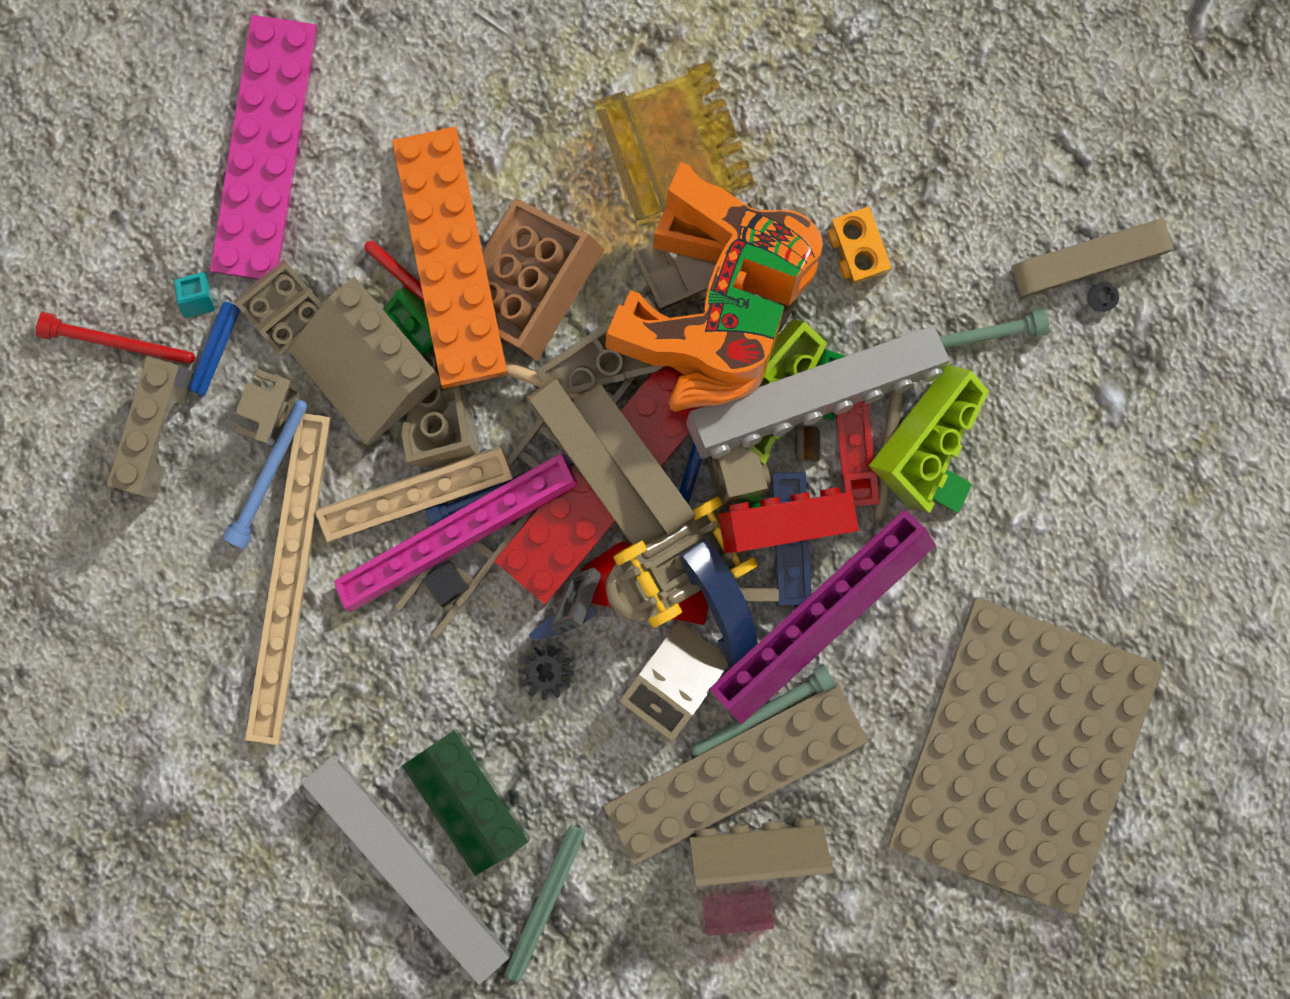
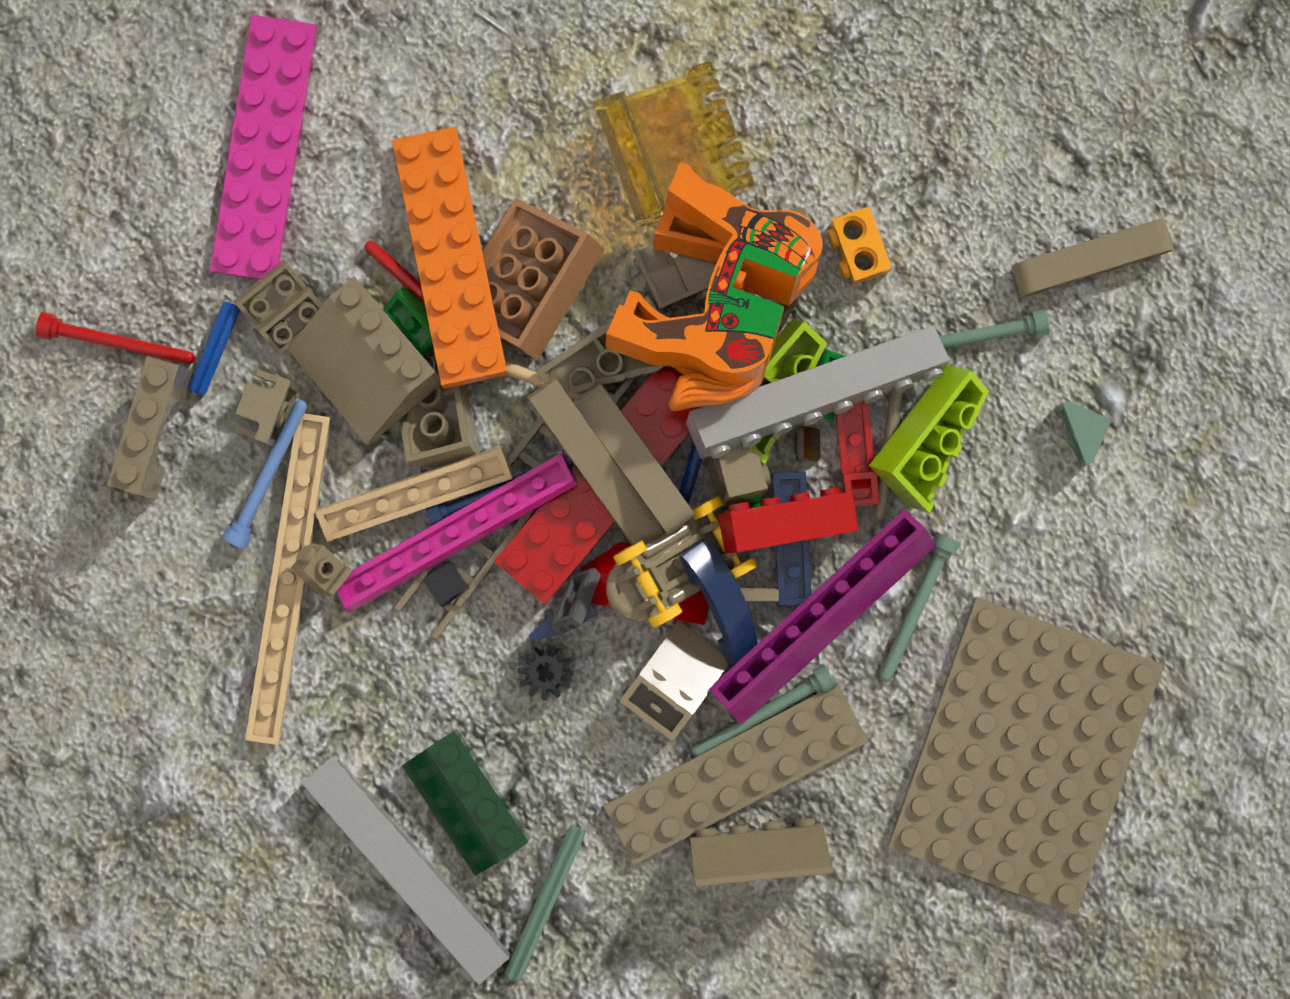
teal slope [174,272,215,318] -> none
clear pink panel [703,890,774,936] -> none
green slope [932,470,972,513] -> none
black bush [1087,282,1119,312] -> none
none -> dark tan brick [291,543,352,596]
none -> sand green piece [879,532,960,683]
none -> sand green slope [1057,401,1112,467]

